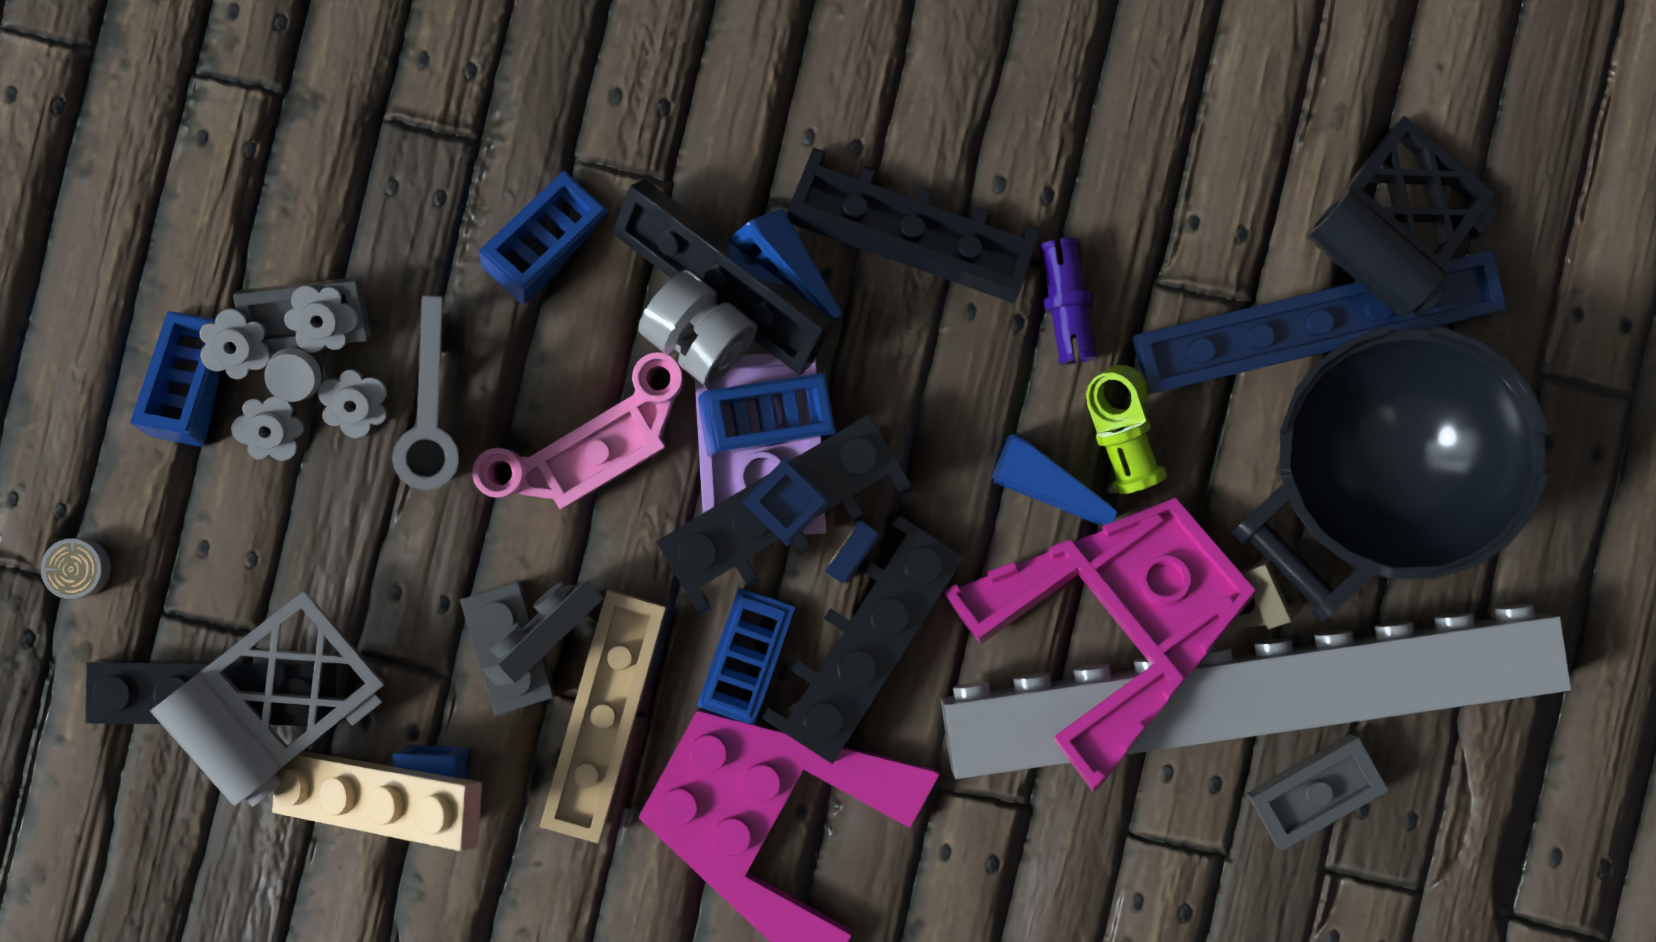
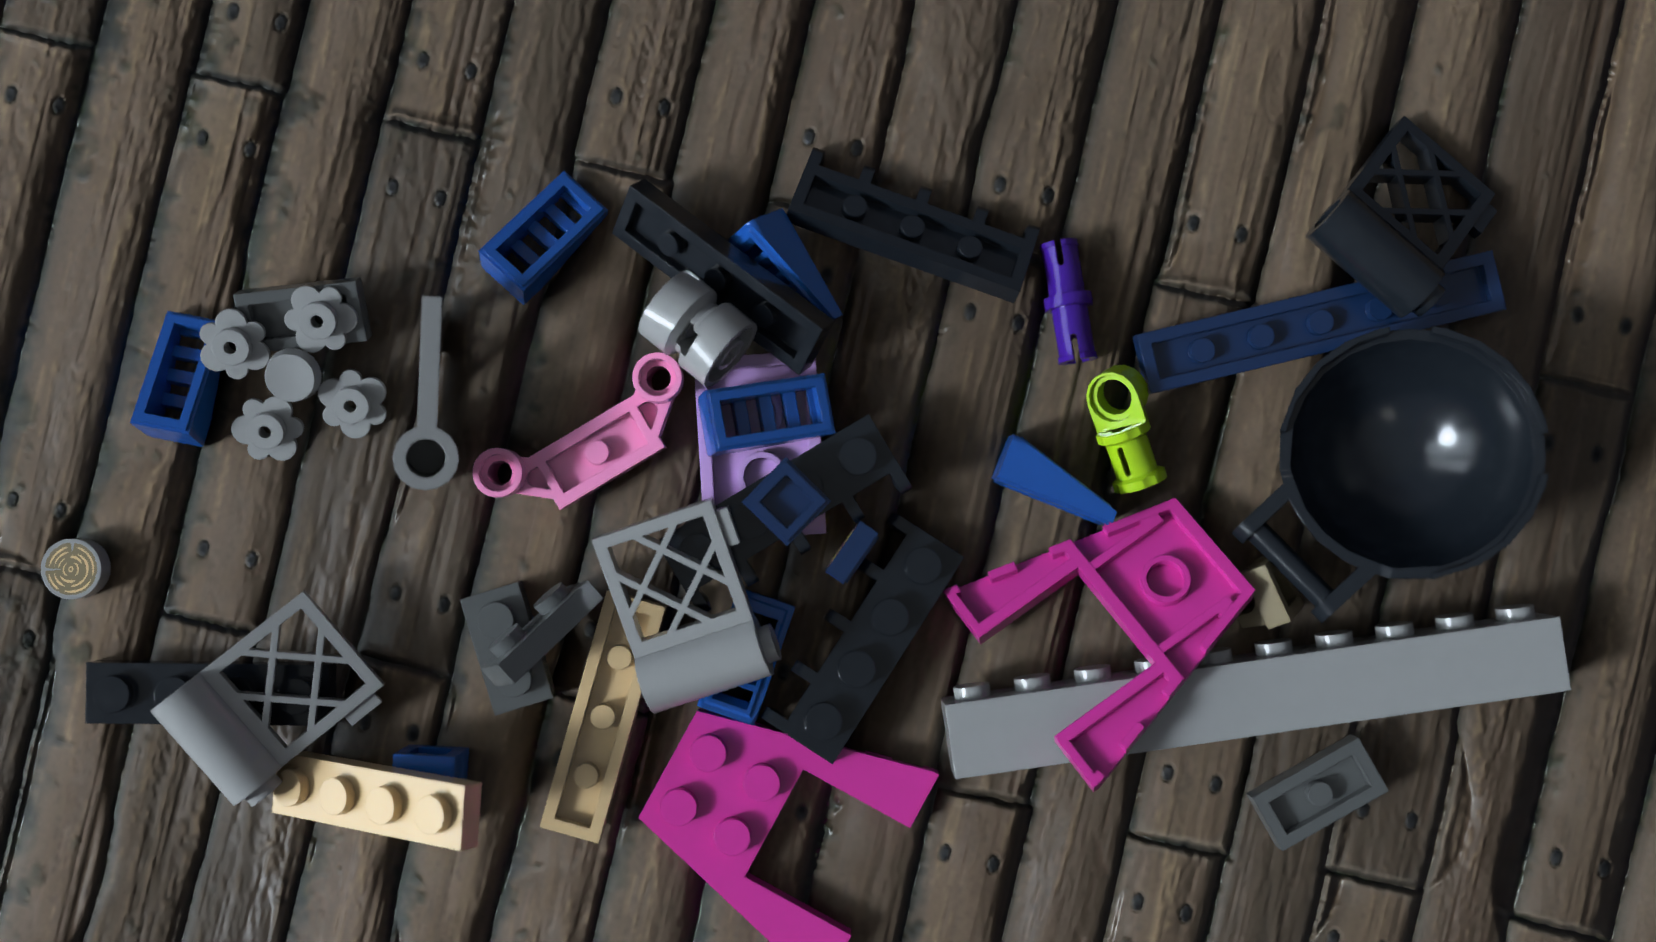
none -> light grey piece [592,497,782,714]

